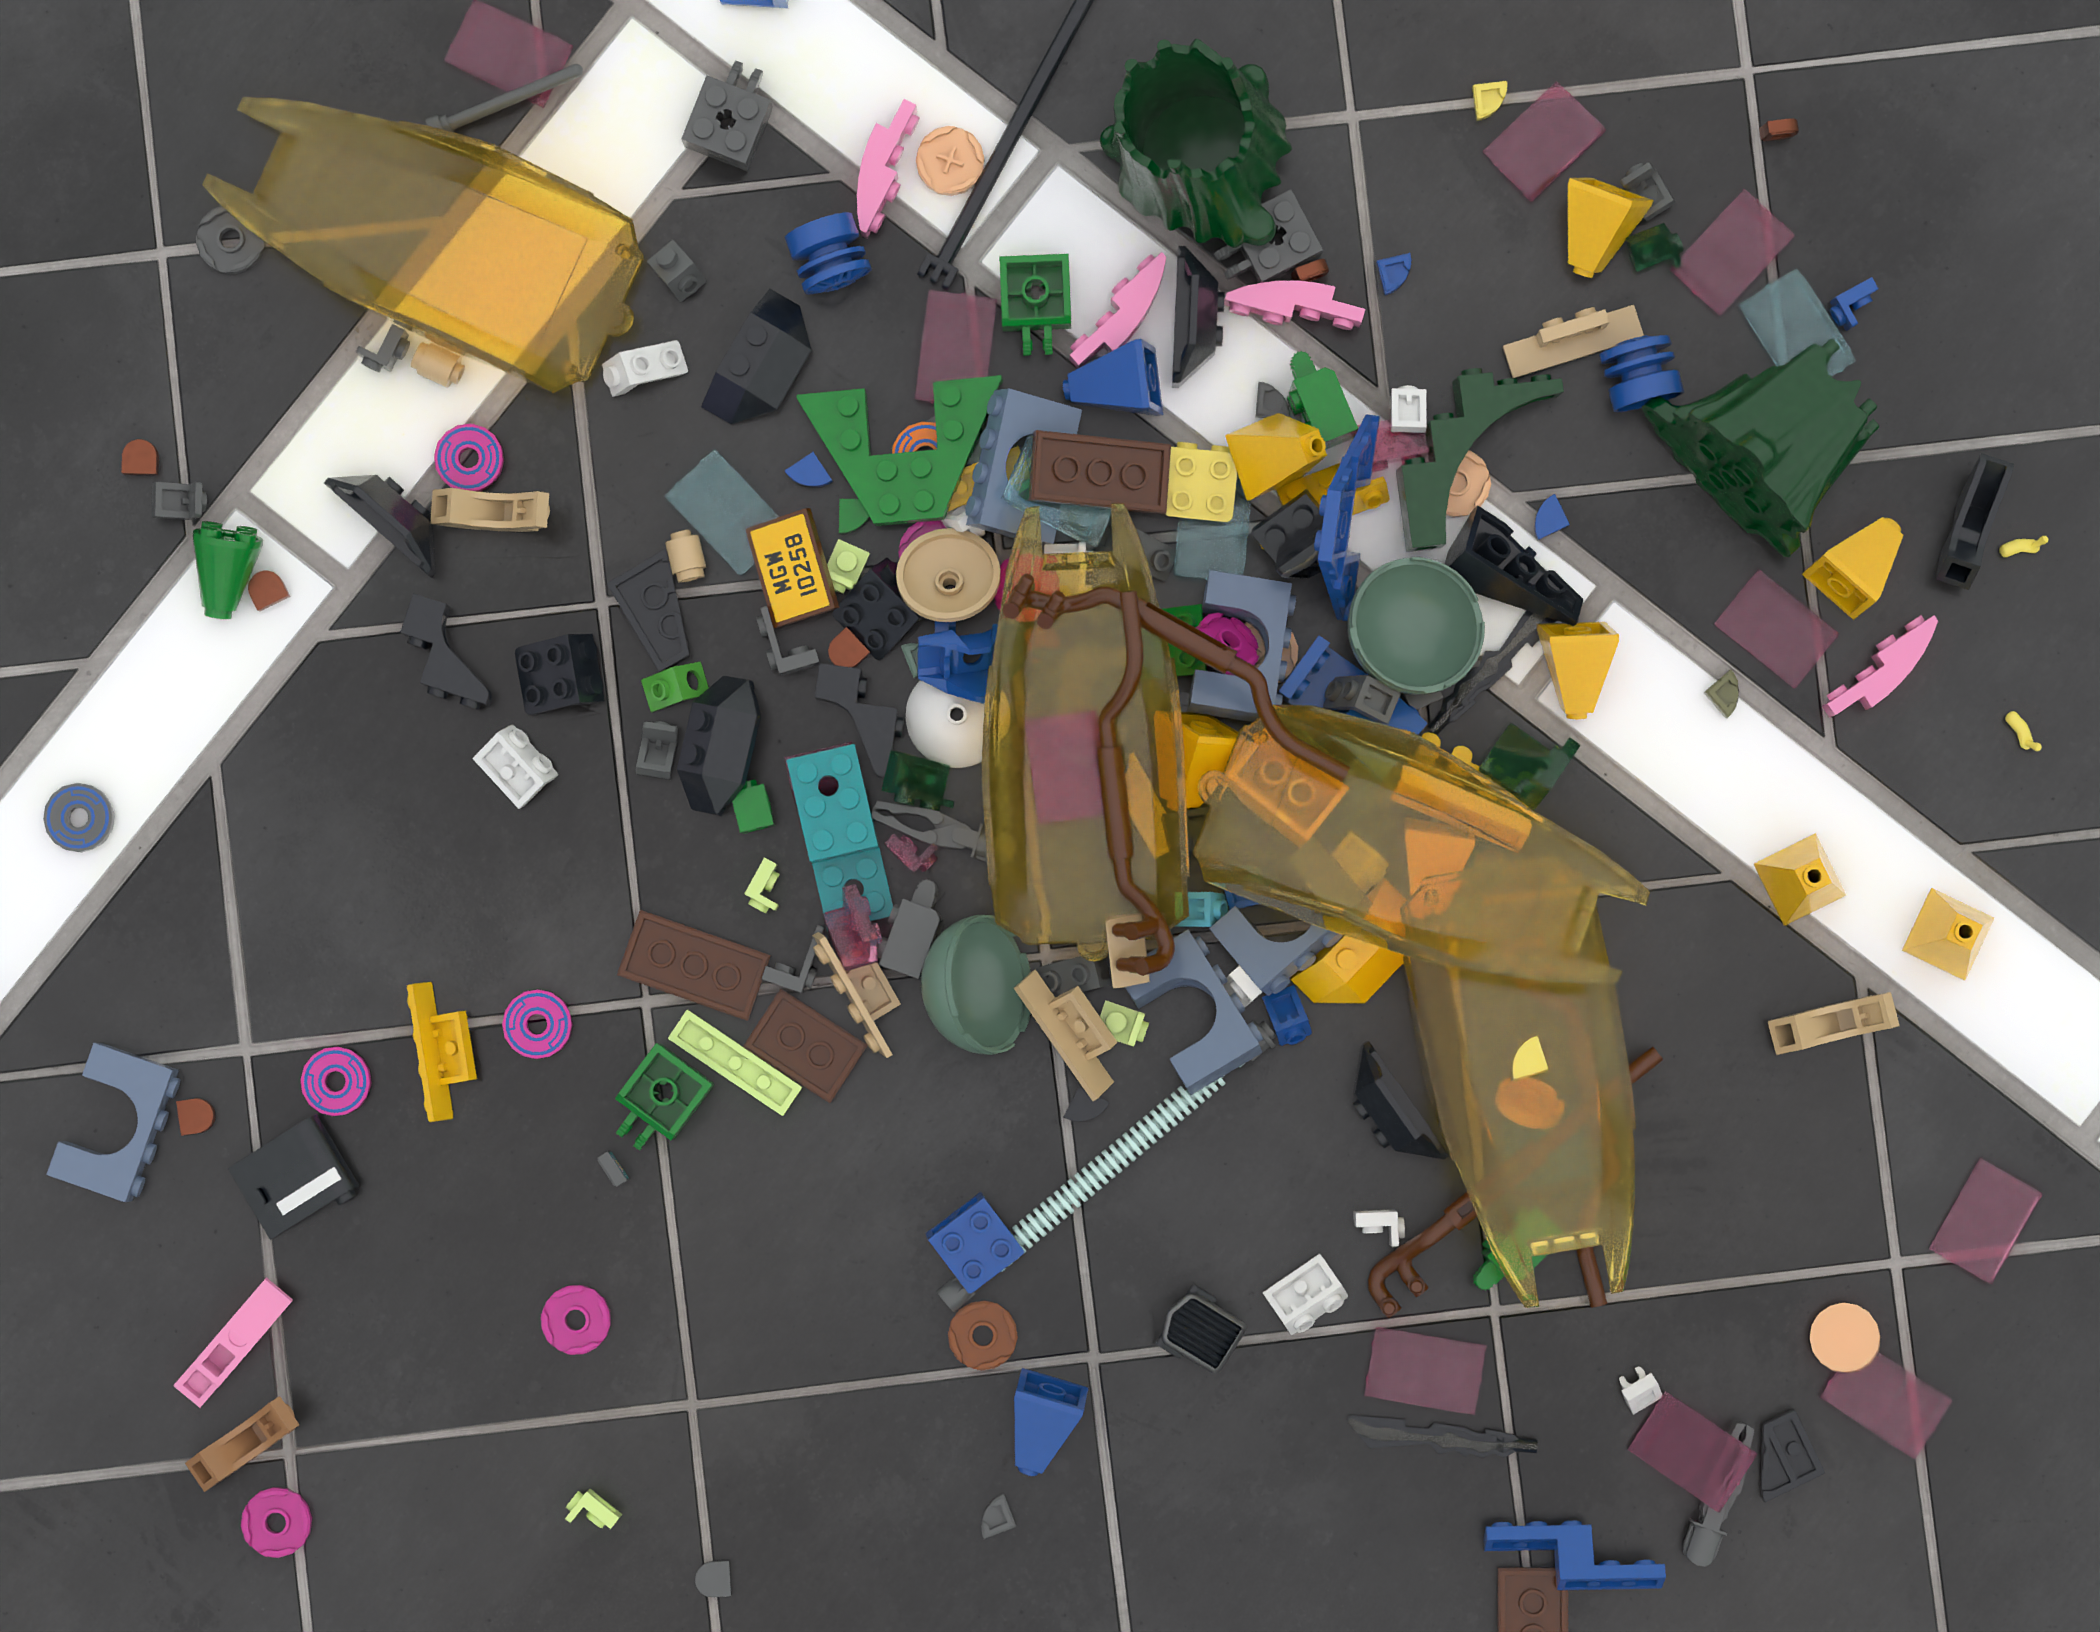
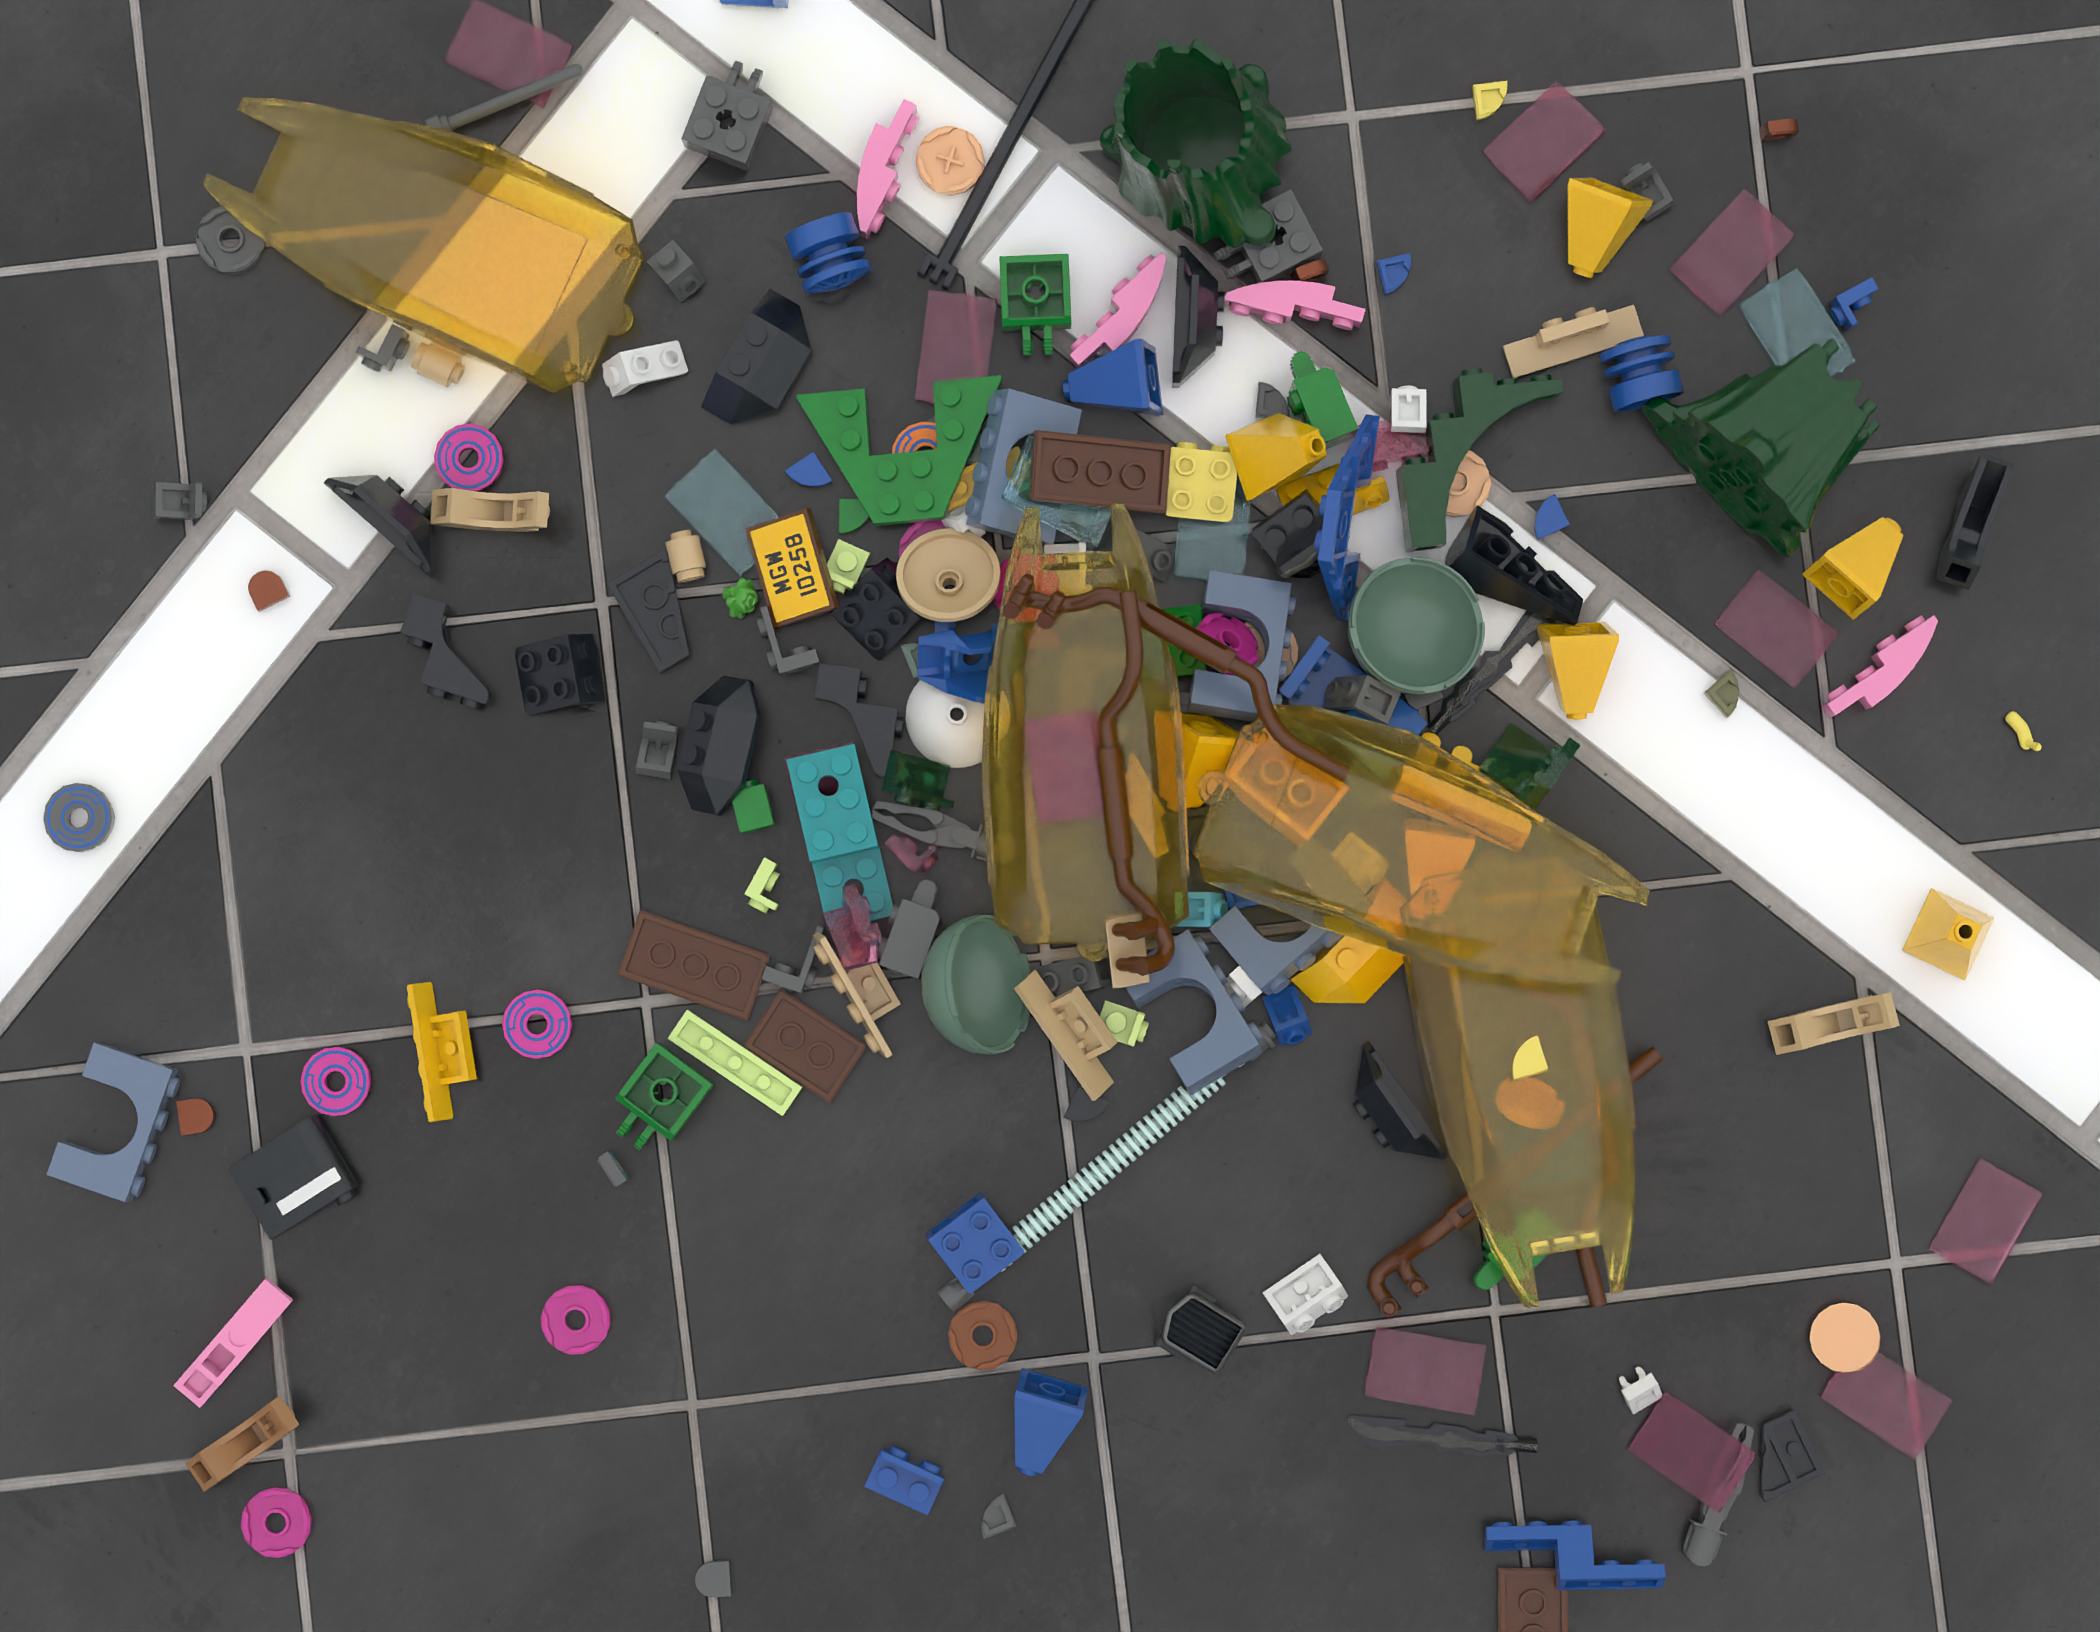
copper tile [121,439,159,476] -> none
green cone [193,521,263,619] -> none
white bracket [472,725,558,809] -> none
yellowish green bracket [565,1489,622,1529] -> none
bright green bracket [641,662,709,712] -> none
copper tile [828,627,870,668] -> none
white bracket [1353,1210,1405,1247] -> none
clear green bracket [1626,223,1684,271] -> none
yellow slope [1753,833,1846,926] -> none
light yellow piece [1999,536,2048,557] -> none
none -> bright green plant [722,578,759,619]
none -> blue bracket [864,1445,945,1516]

